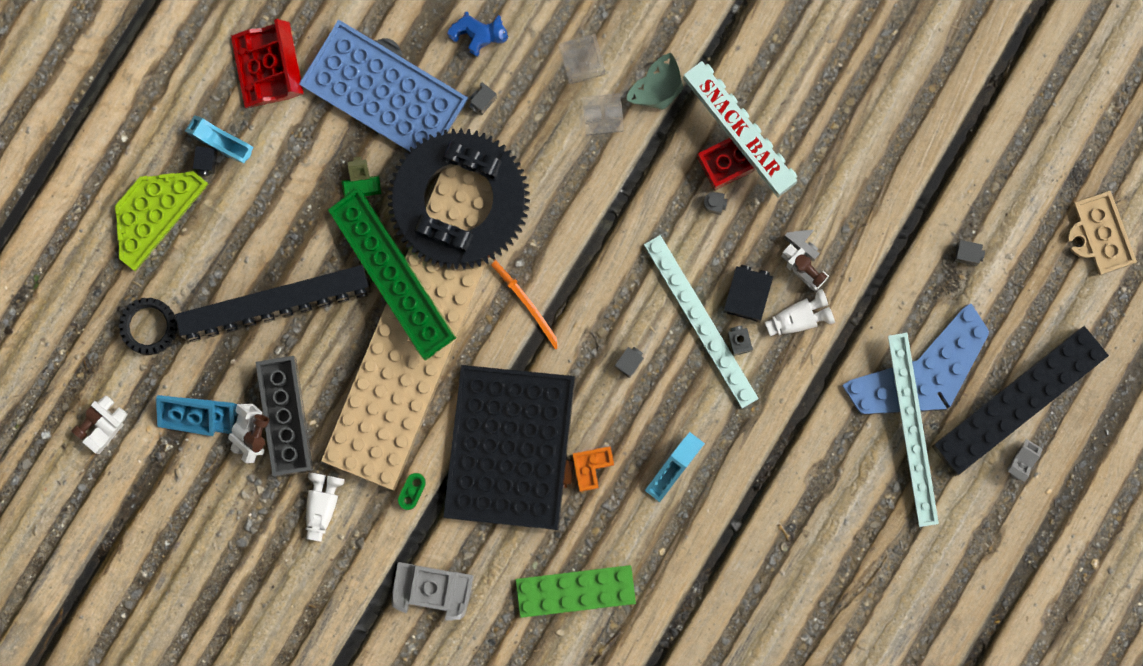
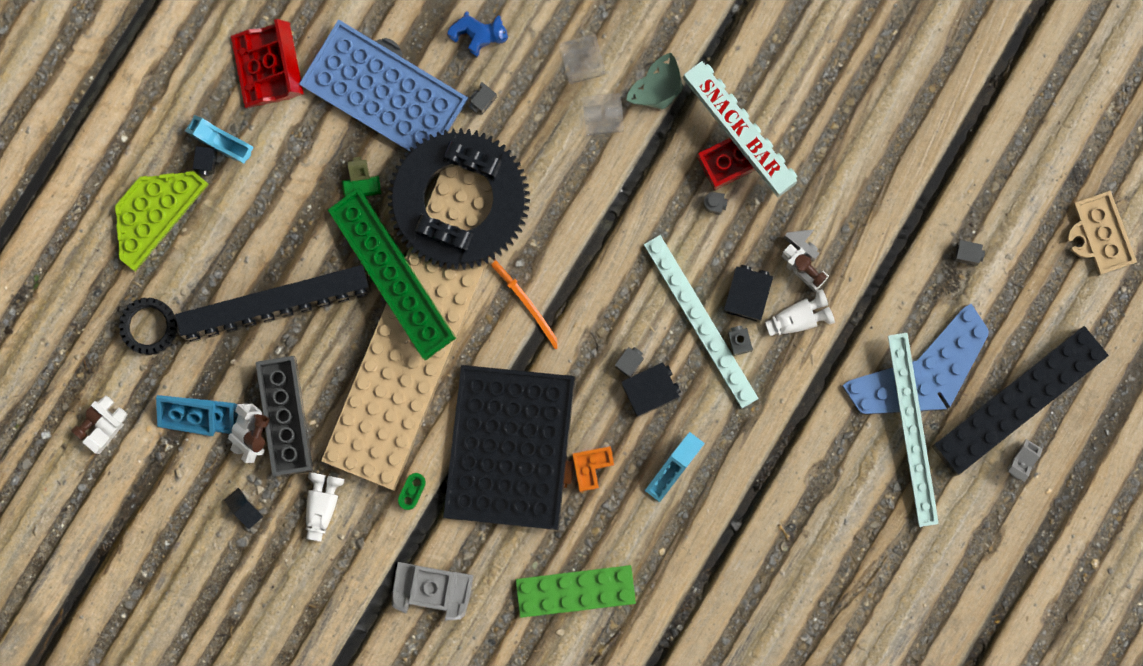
none -> black slope [224,488,264,529]
none -> black brick [621,362,681,418]

